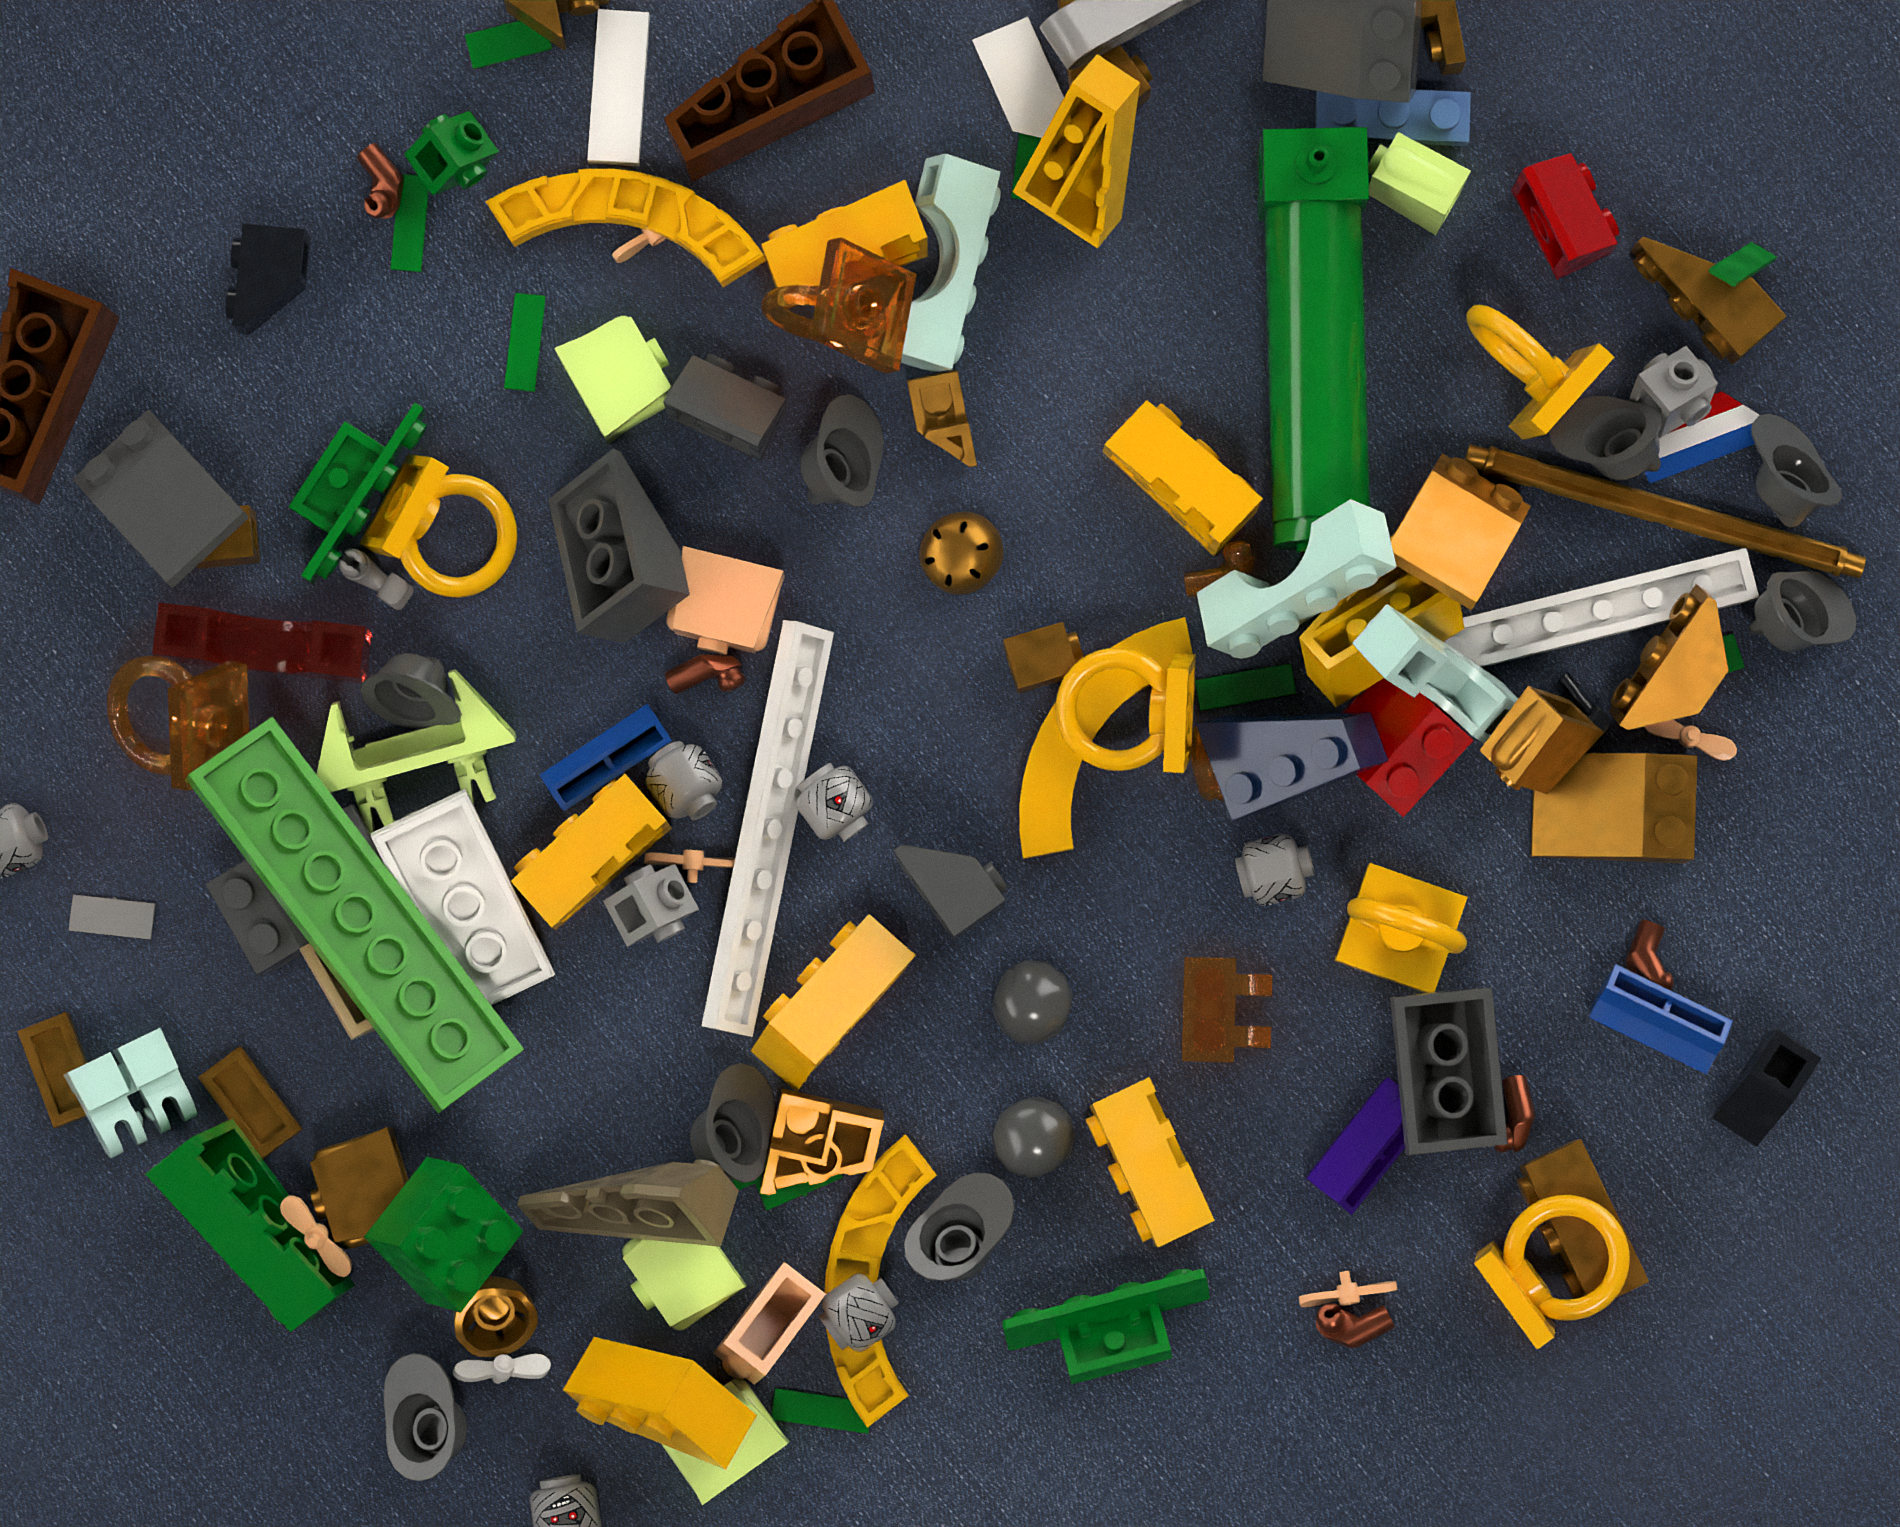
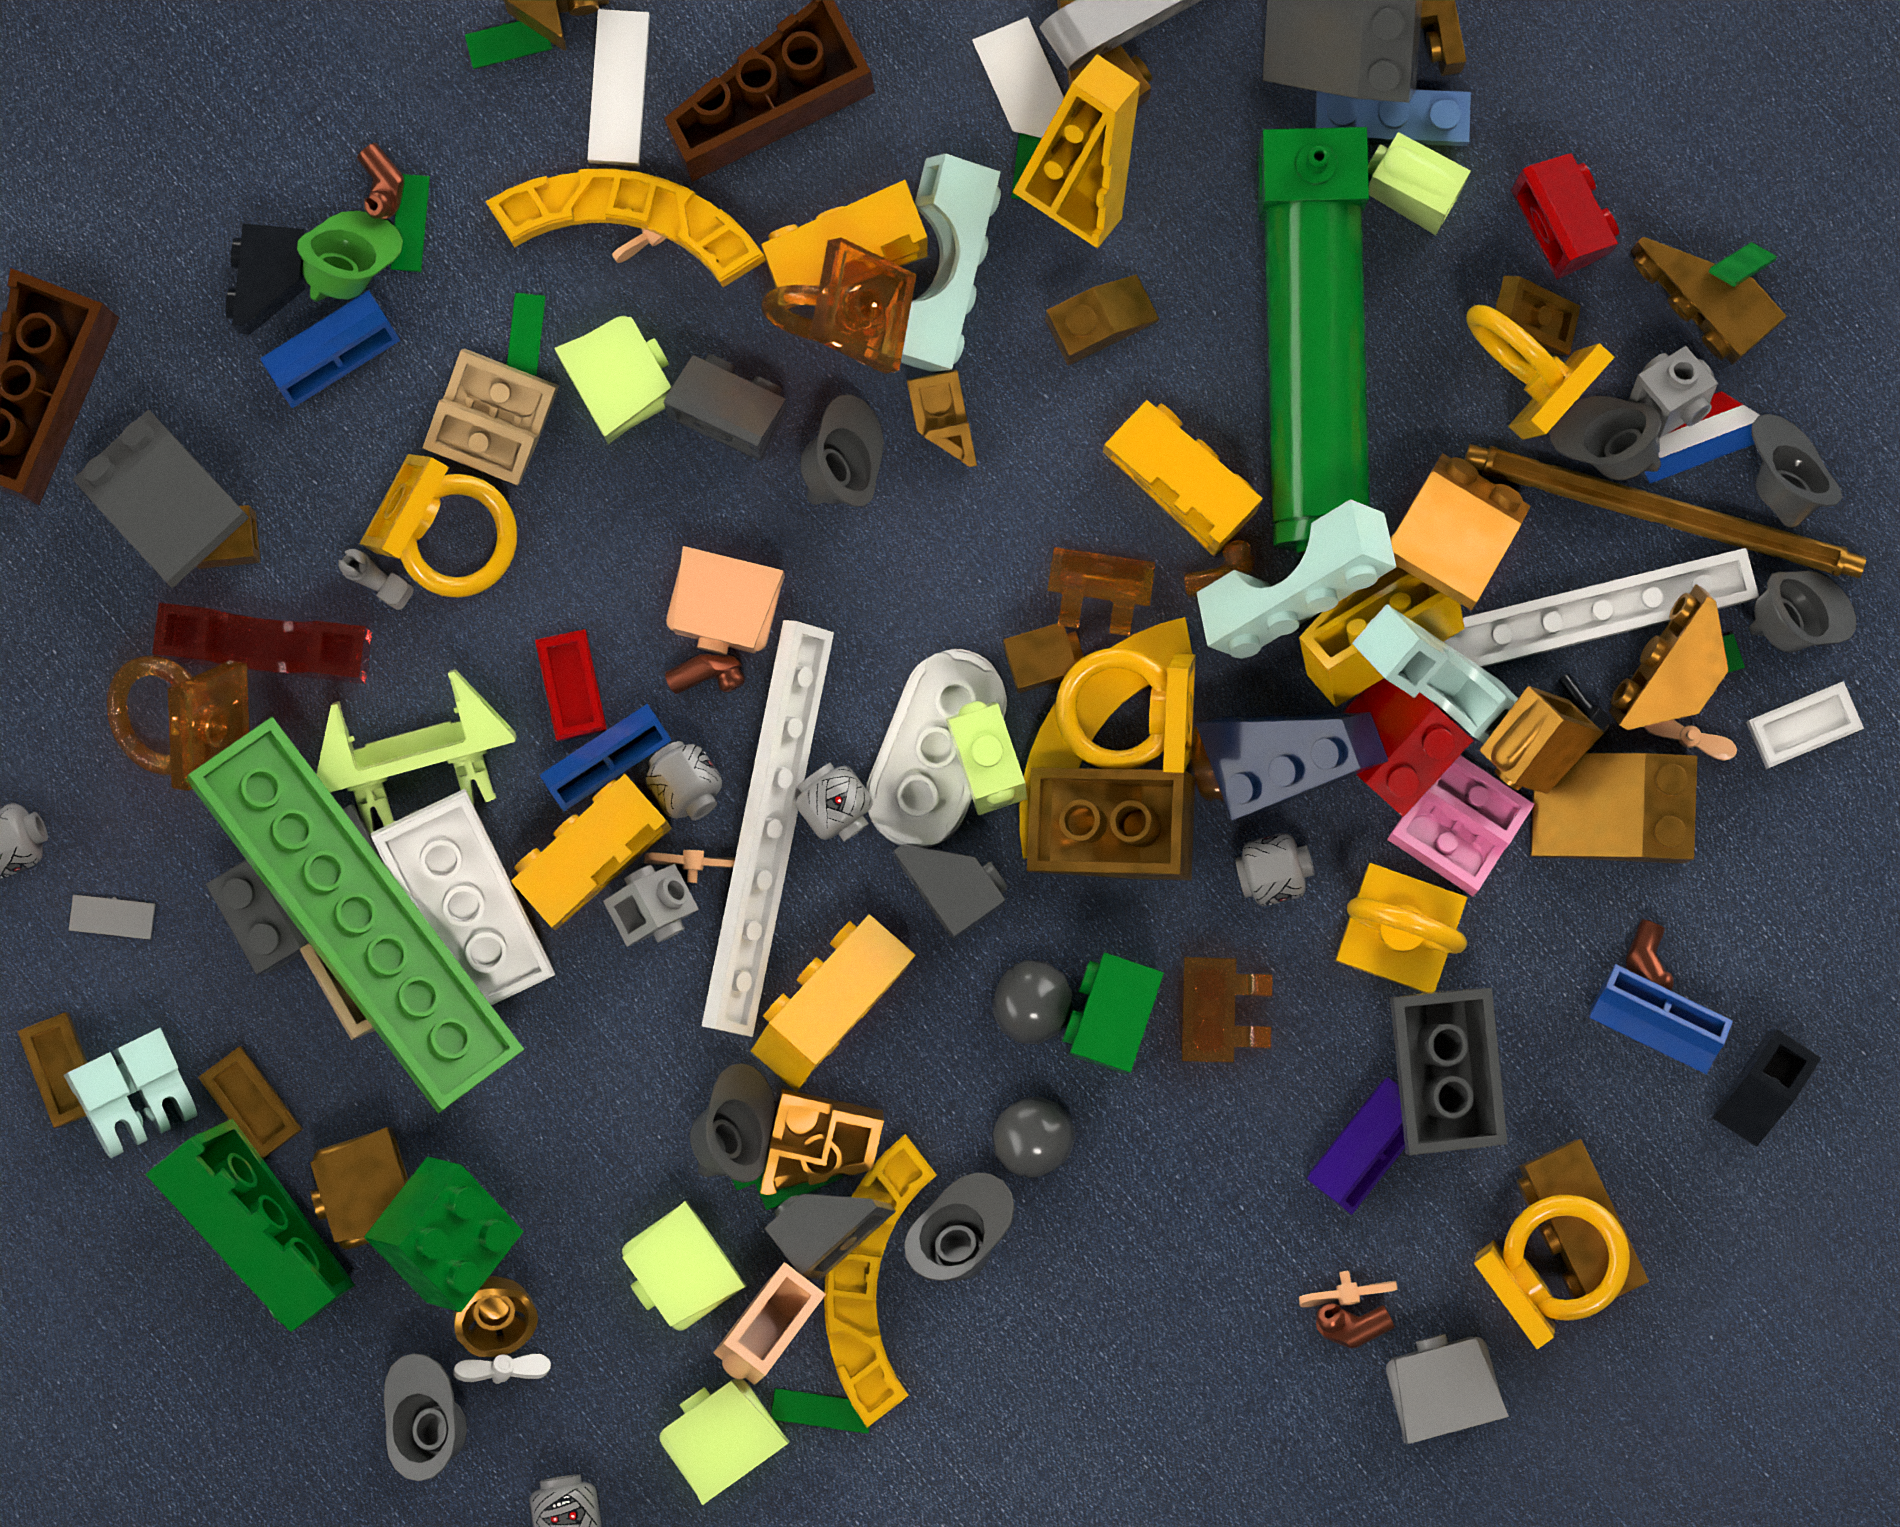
light nougat piece [280,1195,352,1277] -> none
green bracket [288,402,428,585] -> none
dark grey piece [360,653,462,729] -> none
green brick [404,110,499,196] -> none
dark tan wedge [517,1159,739,1247] -> none
dark grey slope [548,449,690,644] -> none
yellow wedge [563,1337,757,1470] -> none
light grey head [818,1273,899,1352] -> none
pearl gold helmet [919,512,1004,595] -> none
green bracket [1002,1269,1210,1385] -> none
yellow wedge [1085,1077,1215,1248] -> none
green window [1195,664,1296,711] -> none
copper arm [1494,1075,1535,1153] -> none
none -> blue piece [260,290,401,408]
none -> bright green piece [297,211,403,302]
none -> tan slope [422,348,559,486]
none -> red tile [535,629,607,742]
none -> dark grey slope [765,1194,896,1280]
none -> white tile [866,649,1007,848]
none -> yellowish green torso [945,701,1027,815]
none -> pearl gold slope [1027,768,1195,880]
none -> pearl gold slope [1045,274,1160,366]
none -> clear orange plate [1047,547,1155,636]
none -> green brick [1062,952,1164,1075]
none -> light grey torso [1385,1334,1509,1444]
none -> bright pink slope [1387,755,1535,897]
none -> pearl gold slope [1496,276,1581,355]
none -> white tile [1746,681,1864,769]

